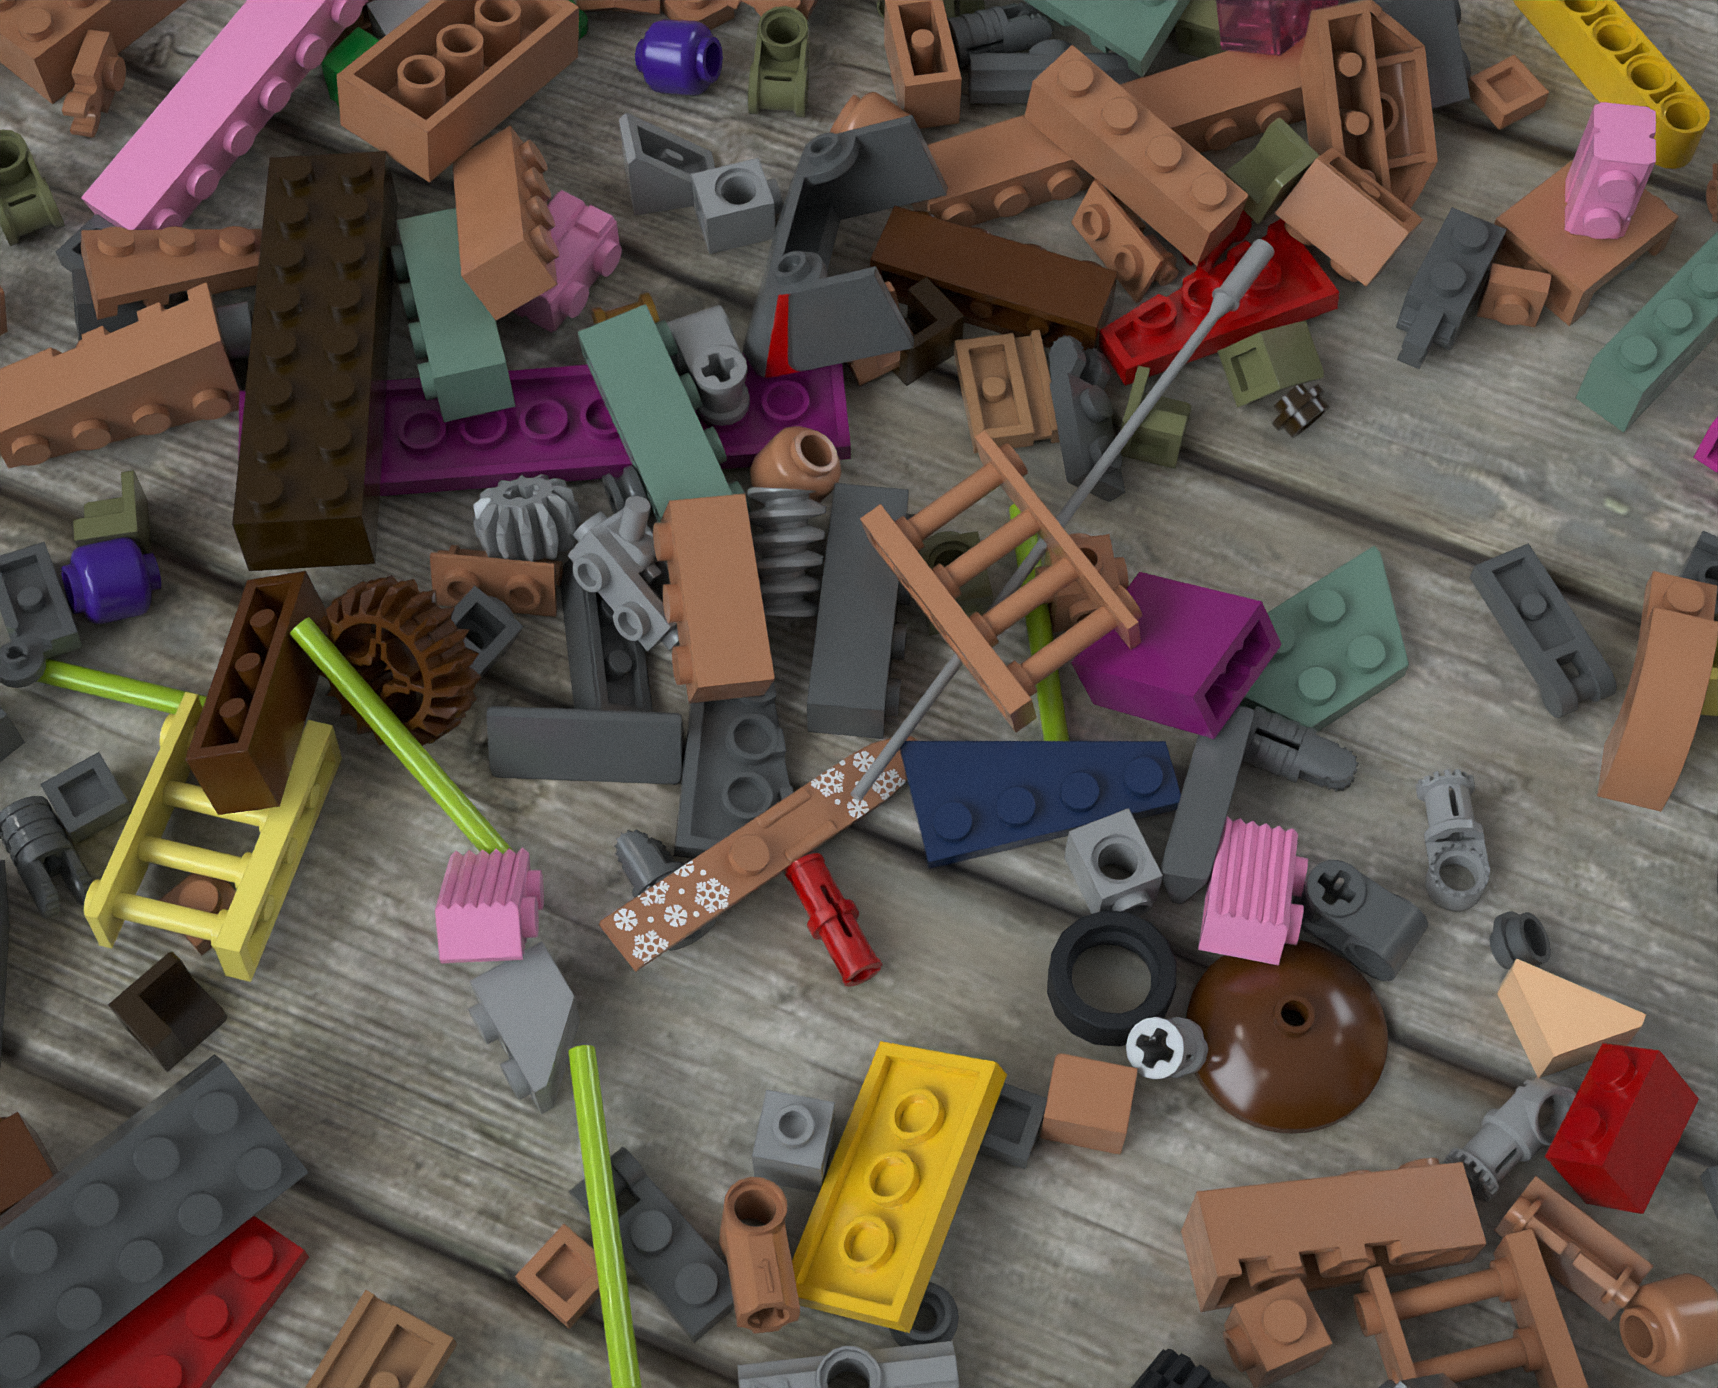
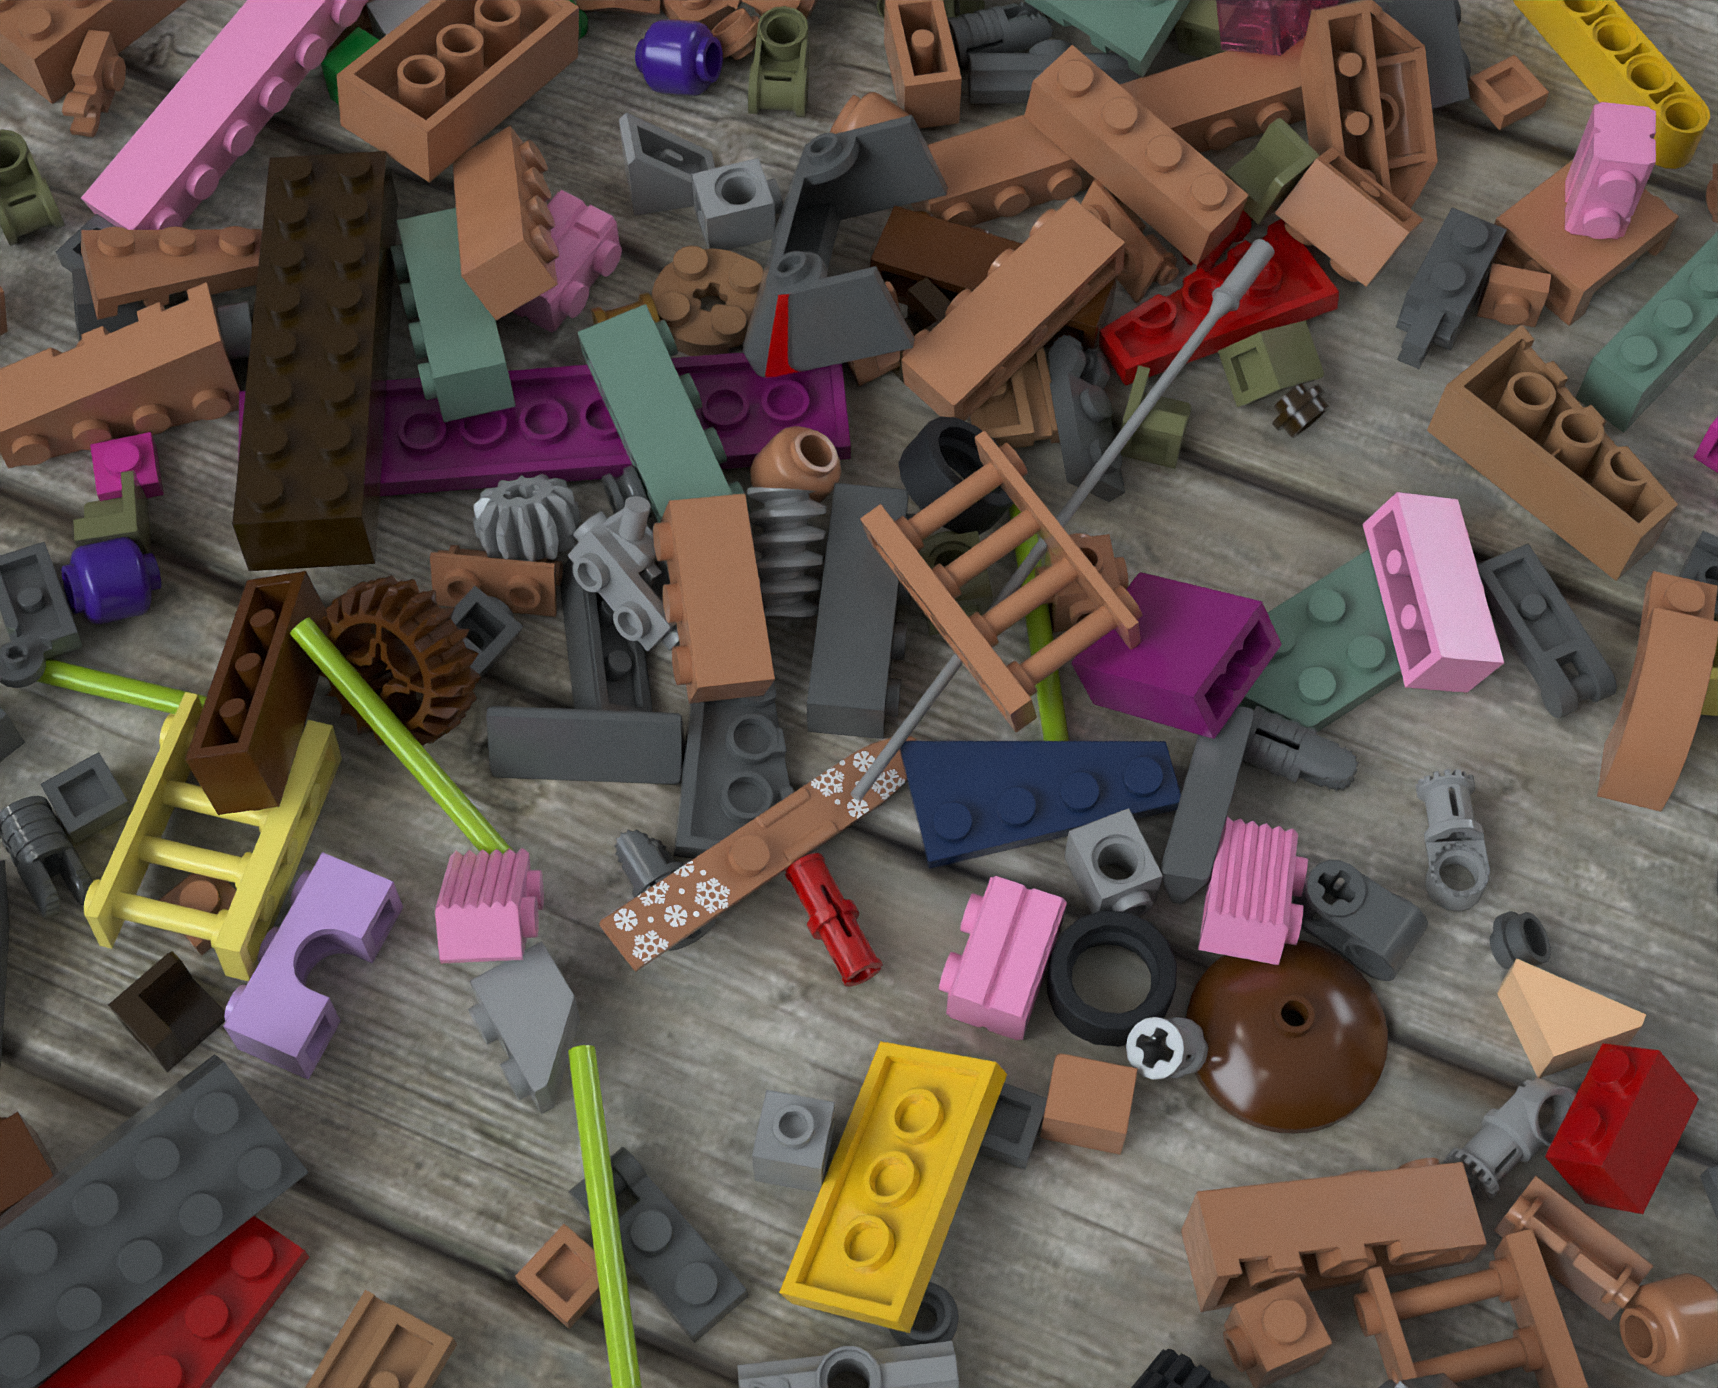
light grey piece [666,305,750,426] -> none
nougat piece [719,1177,800,1334] -> none
none -> dark pink plate [90,432,164,501]
none -> lavender arch [223,852,403,1080]
none -> medium nougat plate [652,245,764,356]
none -> nougat plate [711,8,760,60]
none -> black tyre [898,416,1014,535]
none -> nougat brick [901,197,1125,421]
none -> bright pink brick [939,876,1067,1040]
none -> bright pink brick [1362,492,1504,693]
none -> medium nougat wedge [1427,324,1678,581]

